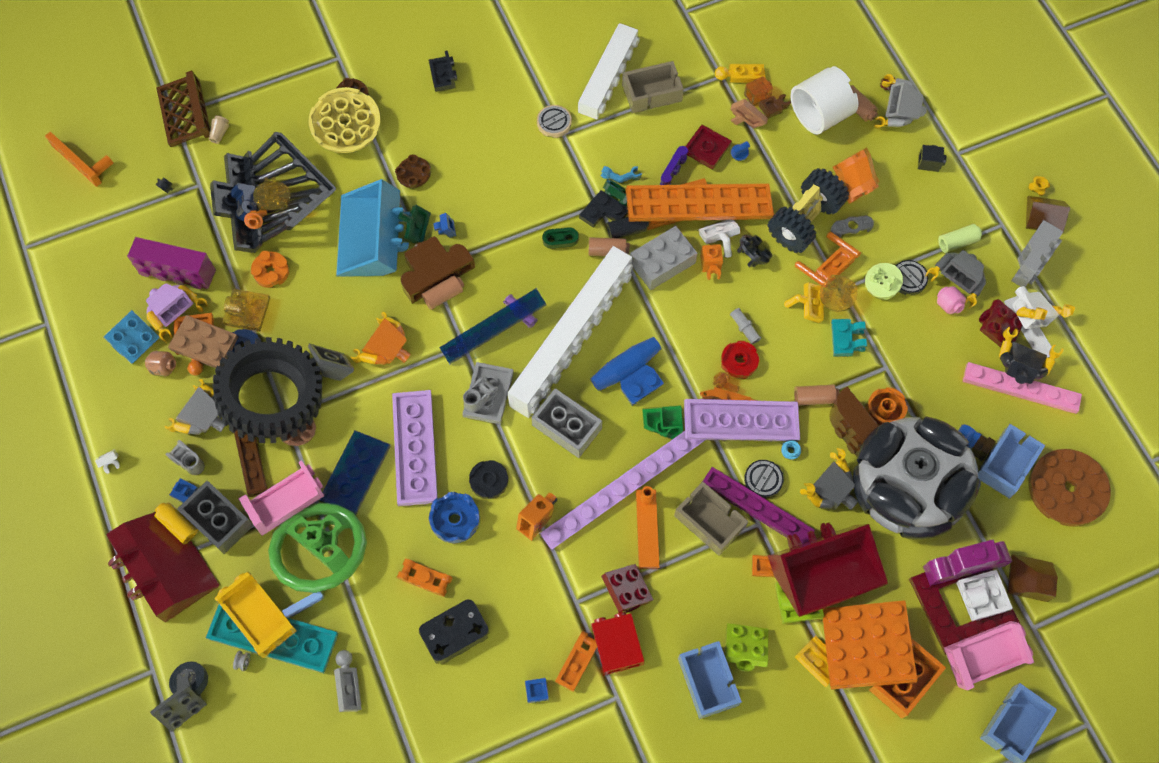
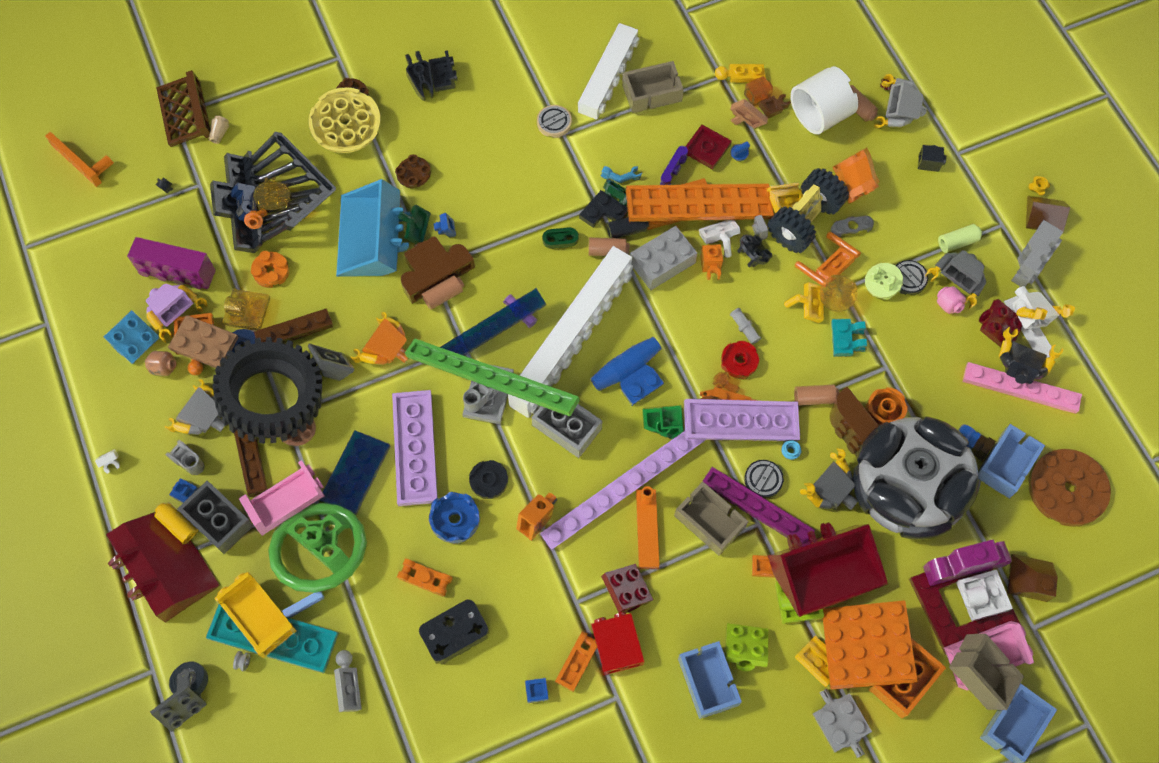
none -> reddish brown plate [254,308,333,343]
none -> black hinge [405,51,433,101]
none -> bright green plate [405,339,580,416]
none -> light grey plate [752,215,768,240]
none -> yellow plate [767,182,803,213]
none -> light grey plate [813,689,872,758]
none -> dark tan piece [949,634,1024,710]

